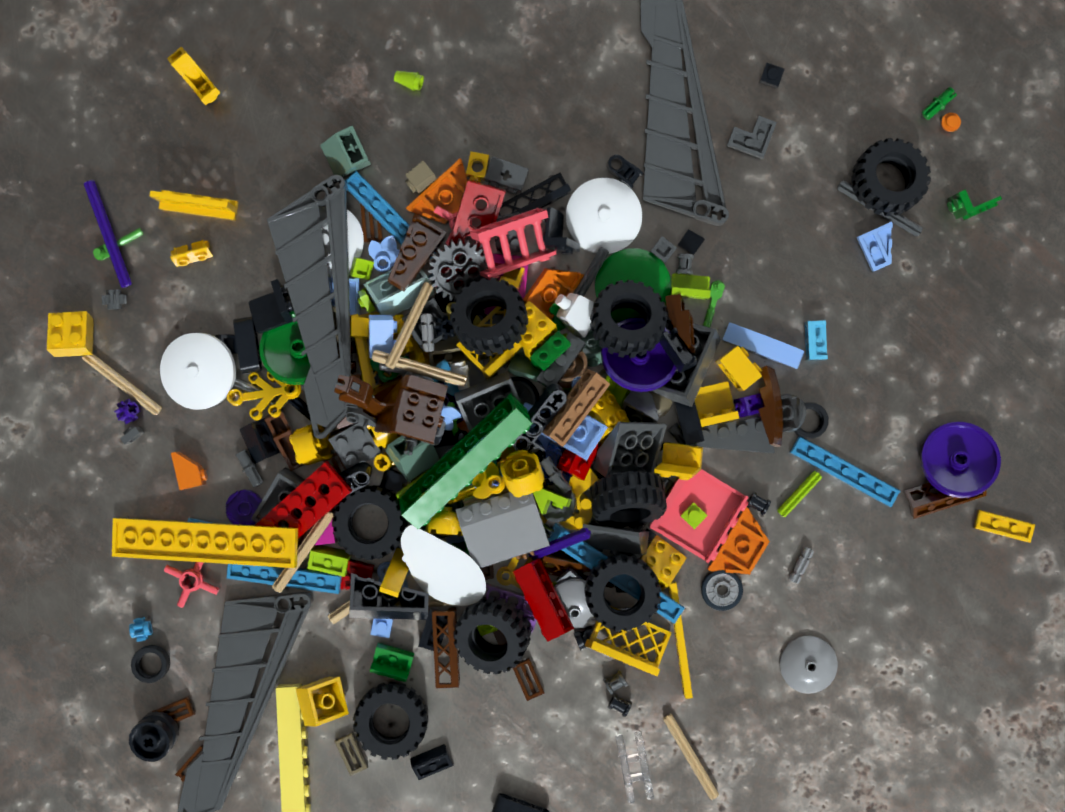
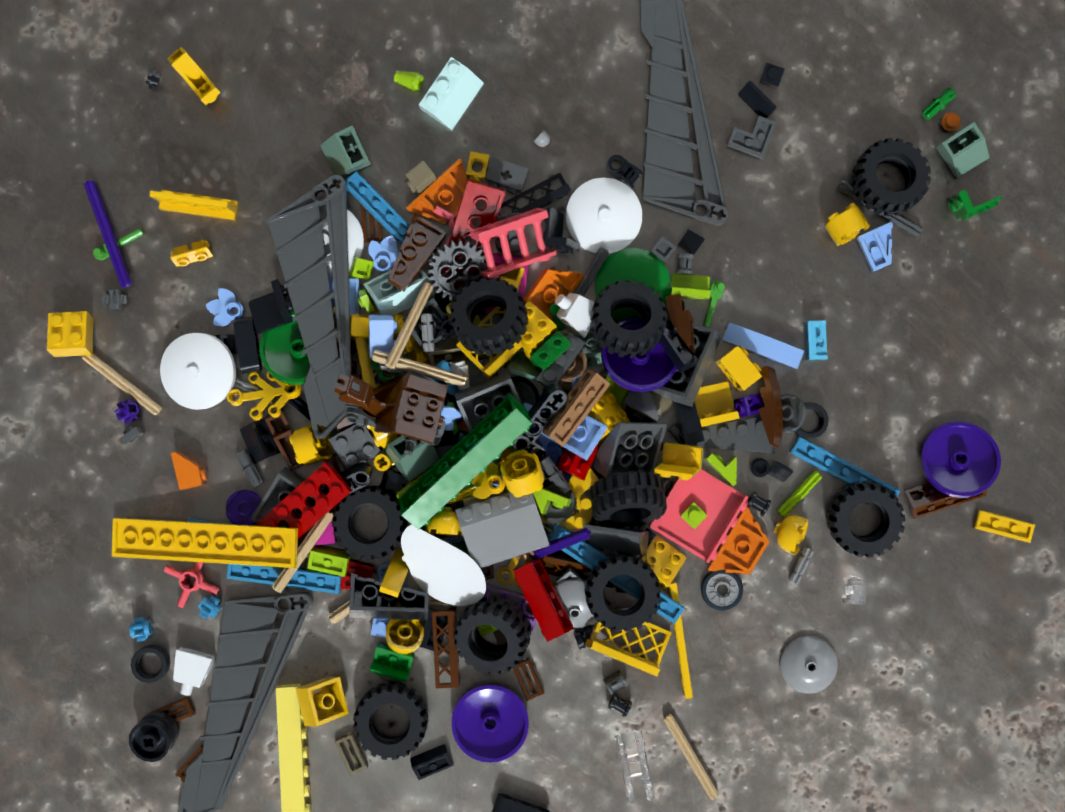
none -> black plate [146,70,161,89]
none -> white torso [173,647,216,696]
none -> dark azure gear [198,595,222,619]
none -> light blue plate [206,288,244,327]
none -> yellow cylinder [385,619,424,654]
none -> light aqua slope [419,57,484,131]
none -> dark purple dish [452,684,529,763]
none -> light grey hinge [533,130,550,147]
none -> lime slope [705,453,737,486]
none -> black slope [738,81,777,118]
none -> black plate [750,458,770,477]
none -> black slope [768,461,793,482]
none -> yellow cylinder [774,515,809,555]
none -> yellow brick [825,203,871,246]
none -> black tyre [826,481,905,558]
none -> clear brick [843,576,867,605]
none -> sand green slope [936,122,990,179]

